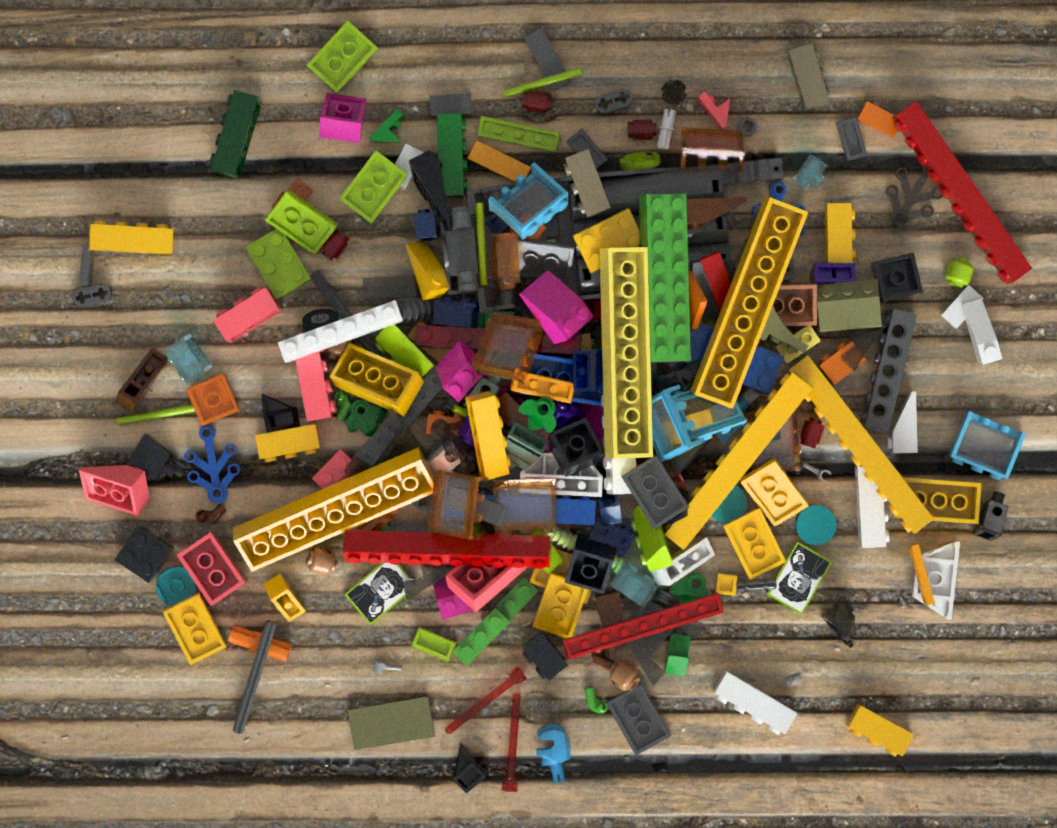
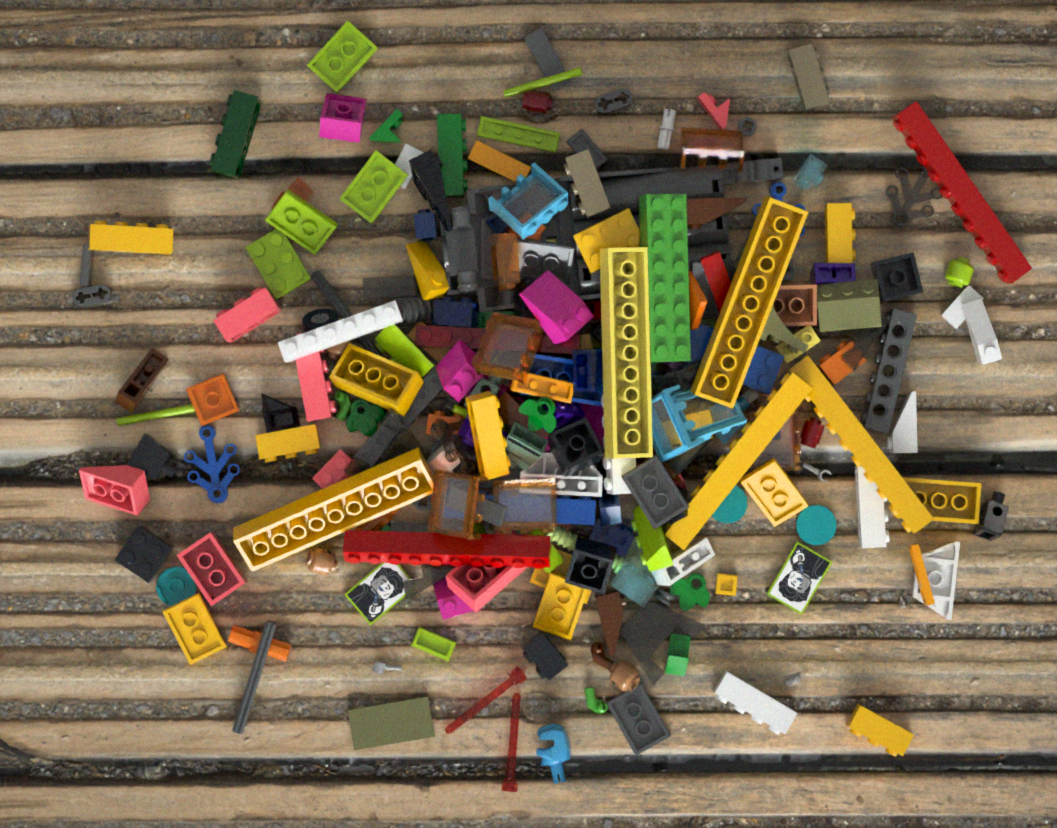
clear light blue brick [164,334,213,384] -> none
reddish brown arm [196,503,227,524] -> none
yellow slope [263,574,306,622] -> none
dark red brick [321,230,349,261] -> none
dark grey tile [430,93,472,117] -> none
bright green bracket [452,577,538,666] -> none
black slope [452,742,489,794] -> none
lime bar [475,203,488,285] -> none
red tile [562,593,724,660] -> none
lime tile [620,152,661,170] -> none
dark red brick [628,119,657,140] -> none
clear smoke gear [661,79,687,105] -> none
yellow plate [722,507,786,580] -> none
dark grey axle [736,578,777,592] -> none
black wedge [821,600,855,648] -> none
dark grey tile [836,116,867,162] -> none
orange tile [857,101,897,138] -> none
window [948,411,1026,481] -> none

